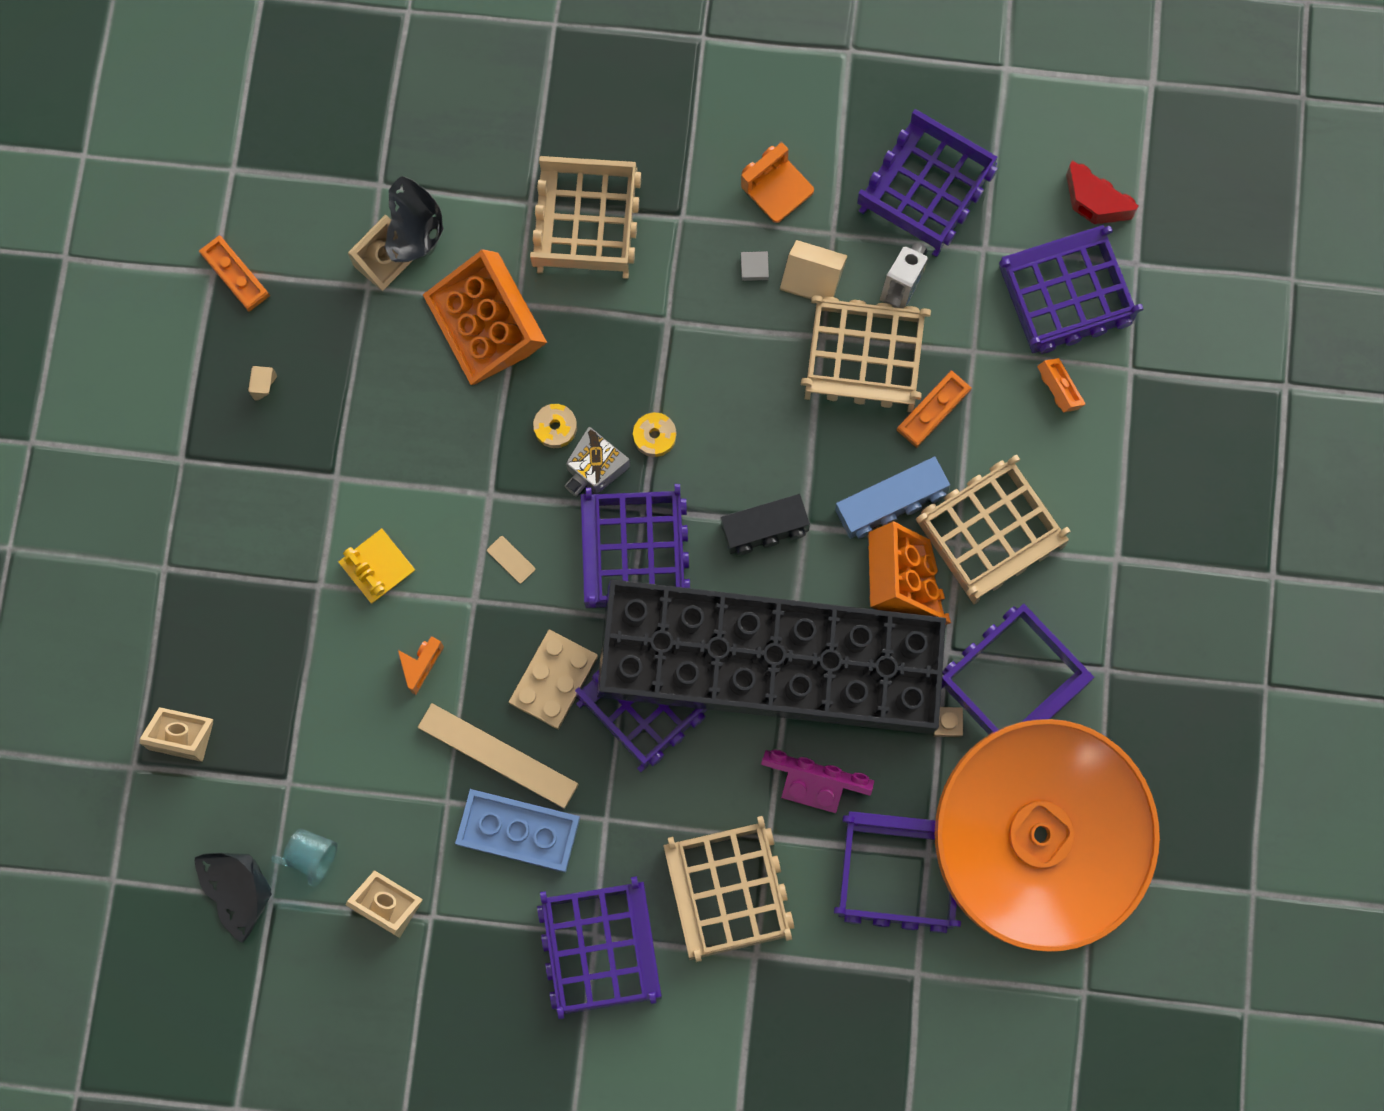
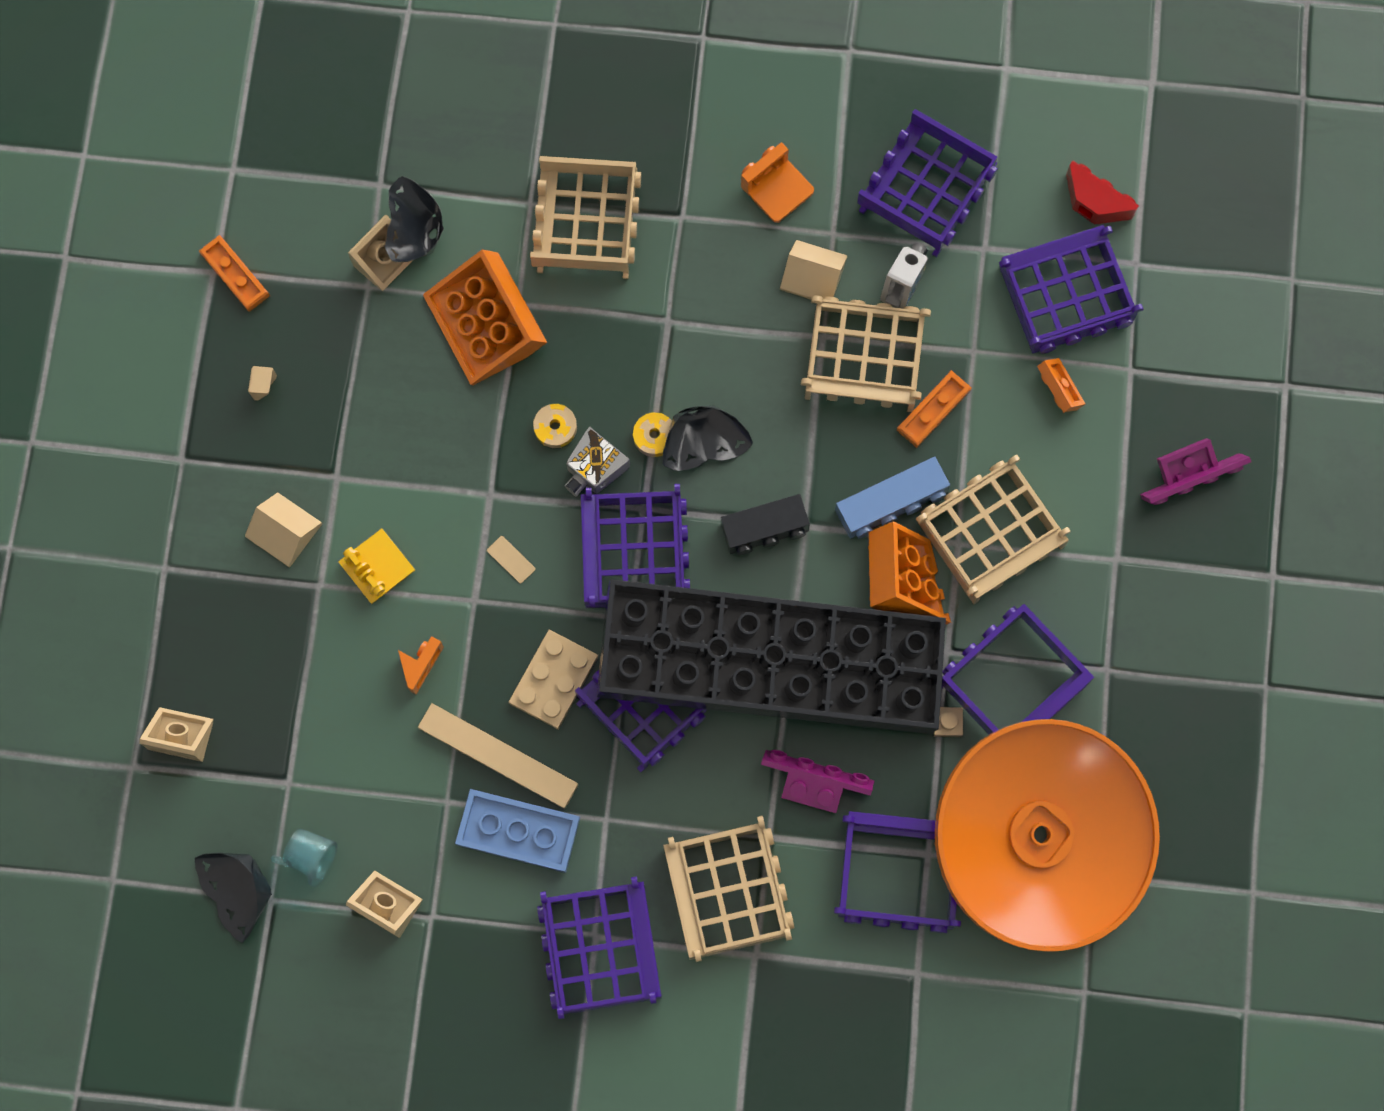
light grey tile [741,251,769,281] -> none
none -> tan slope [245,493,322,568]
none -> black piece [662,405,753,471]
none -> magenta bracket [1140,438,1251,505]

